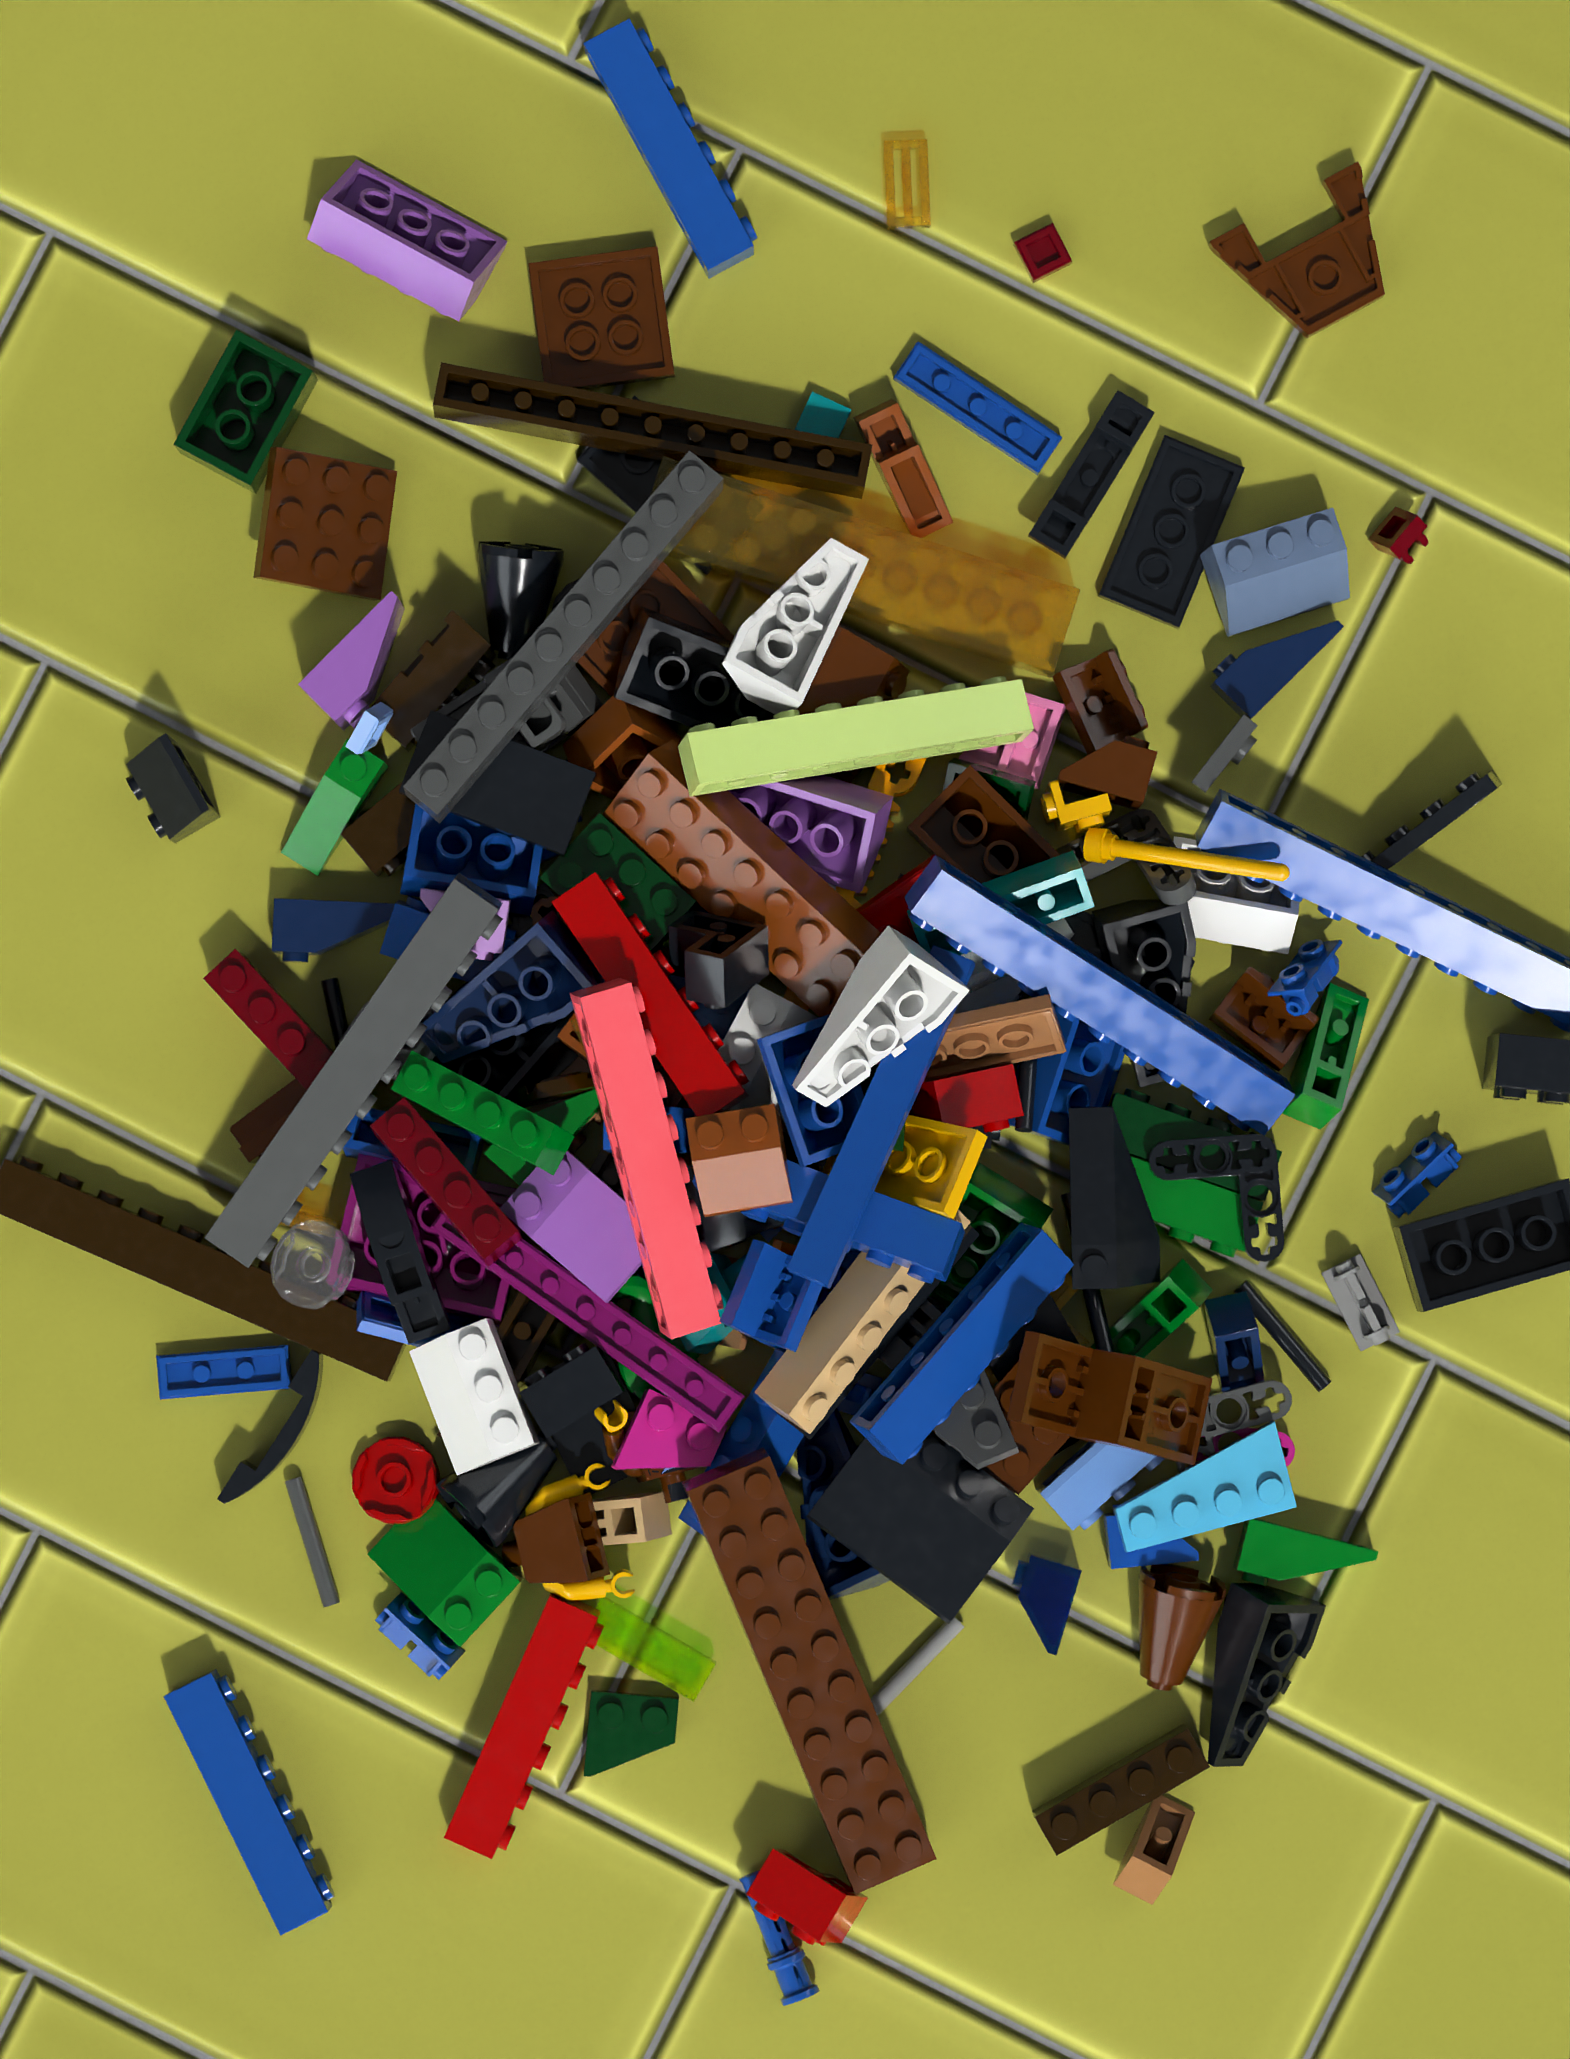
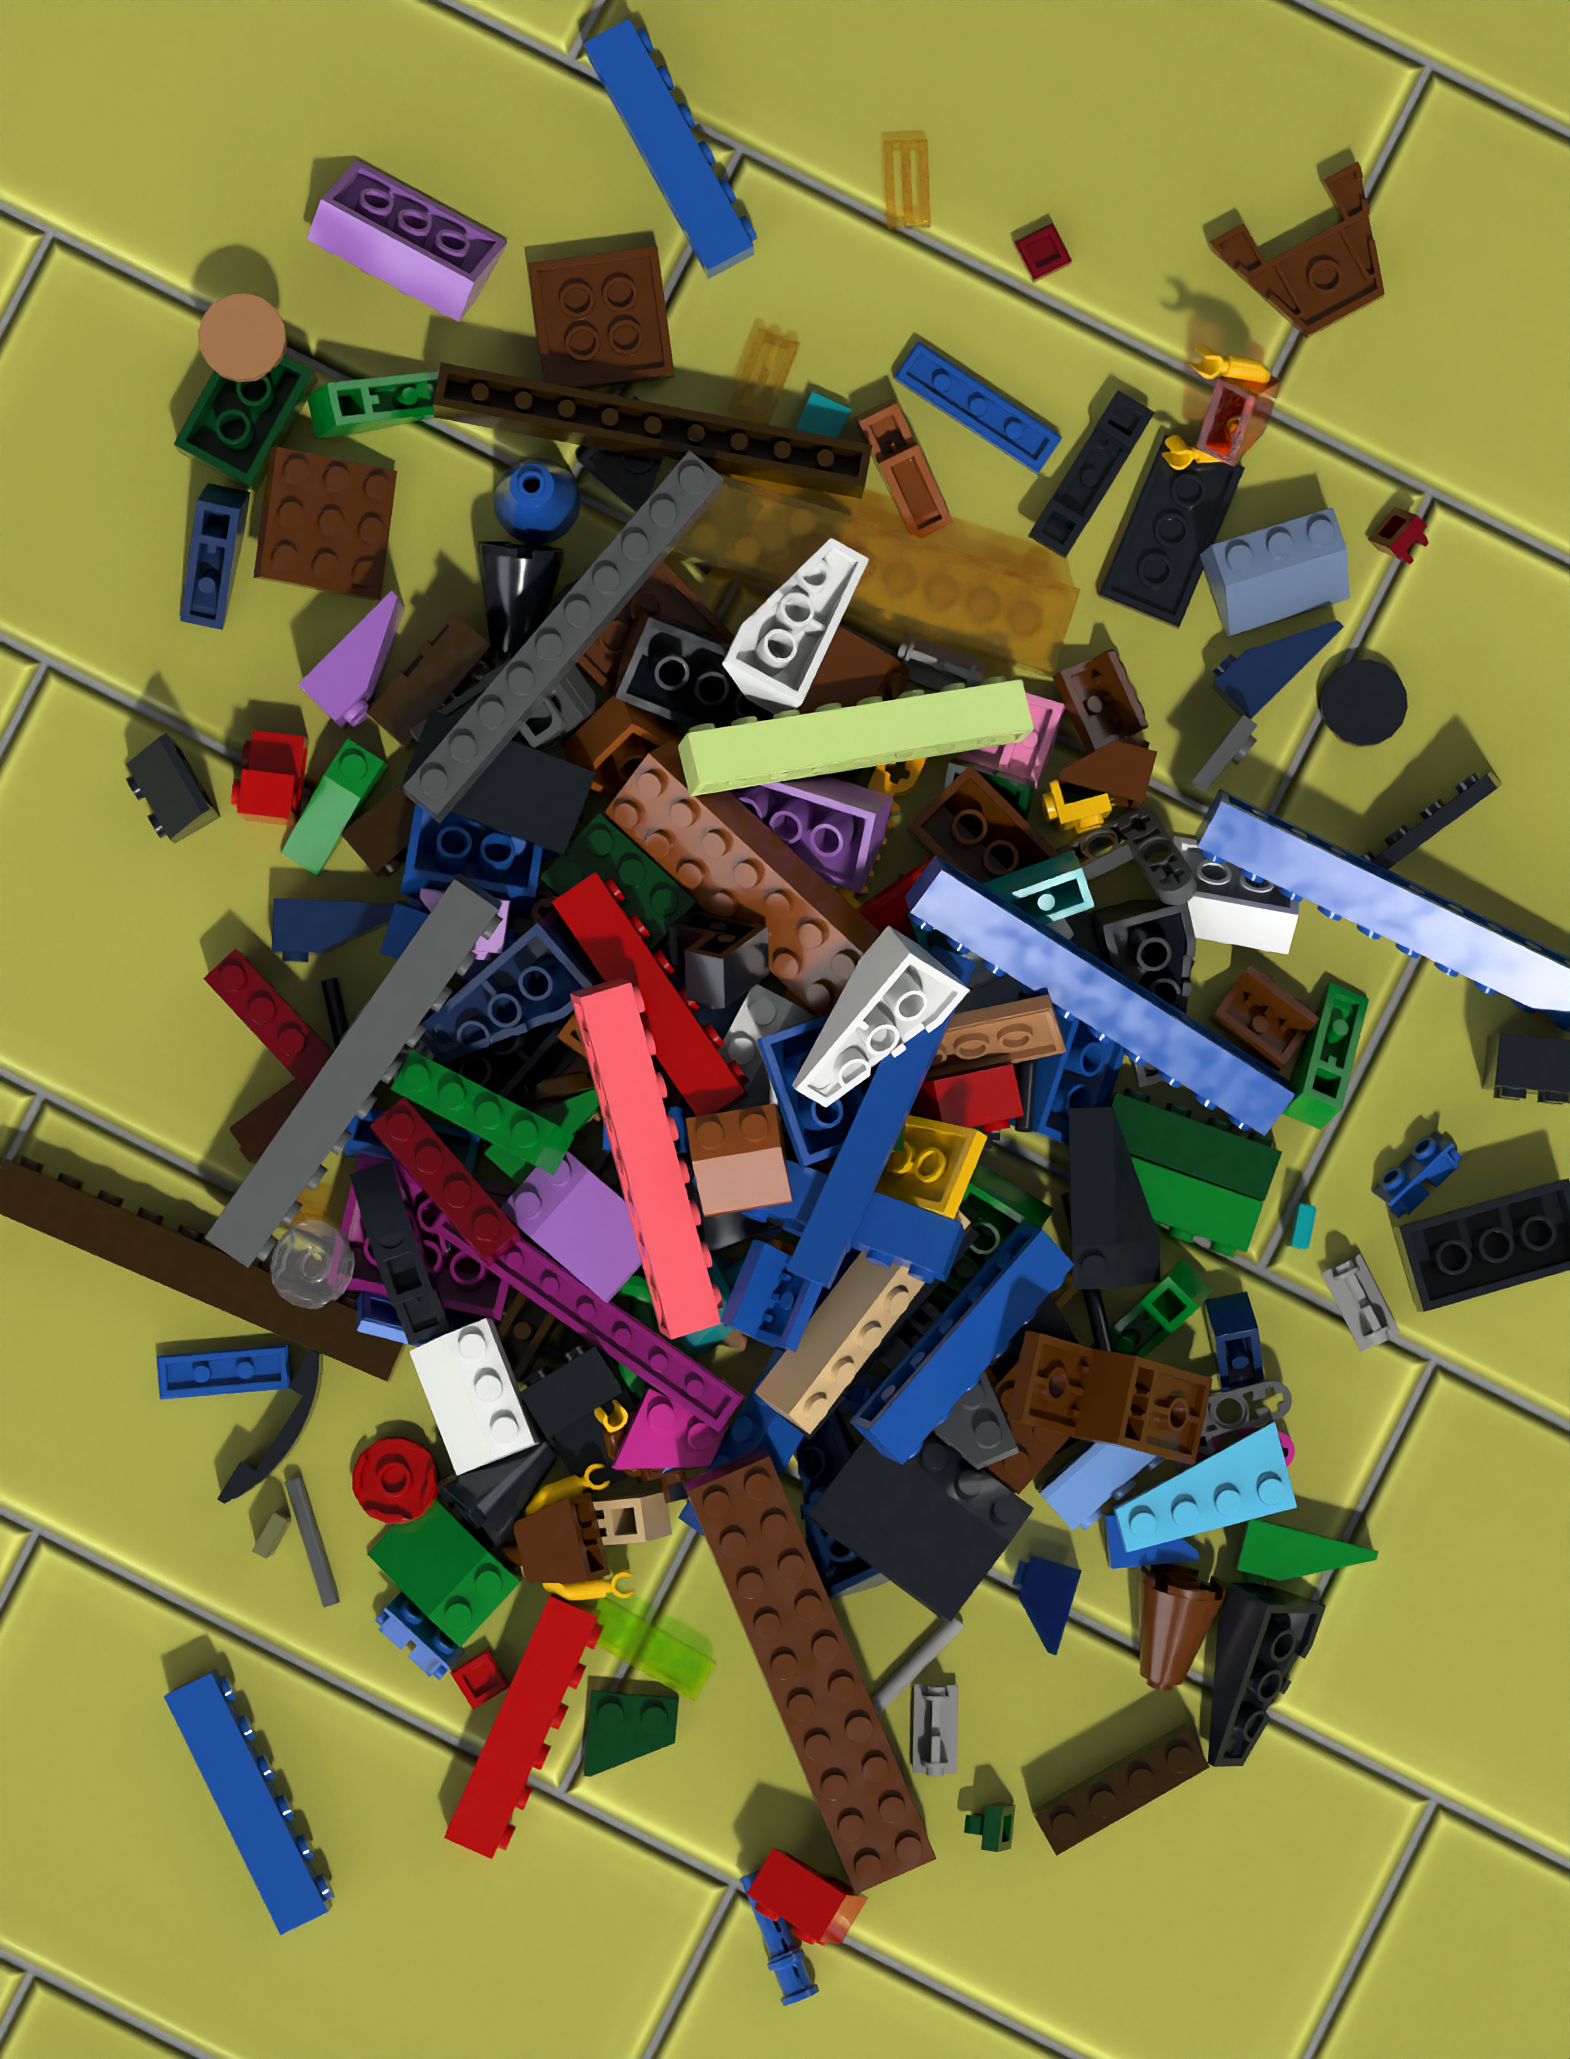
light blue tile [345,702,394,755] -> none
yellow piece [1083,827,1290,881] -> none
medium nougat slope [1113,1795,1195,1905] -> none
black beam [1148,1134,1284,1262] -> none
black bar [1234,1280,1331,1392] -> none
blue hinge [1267,939,1342,1016] -> none
none -> dark blue slope [180,483,251,630]
none -> medium nougat tile [198,293,287,382]
none -> red brick [231,730,309,827]
none -> olive tile [252,1510,292,1559]
none -> green slope [307,371,439,439]
none -> red tile [450,1648,511,1710]
none -> blue cone [494,458,580,544]
none -> clear yellow tile [728,328,800,425]
none -> light grey hinge [896,633,987,692]
none -> light grey hinge [912,1684,958,1776]
none -> dark green tile [964,1802,1016,1852]
none -> clear red torso [1162,344,1281,470]
none -> teal tile [1287,1203,1317,1249]
none -> black tile [1320,660,1408,747]

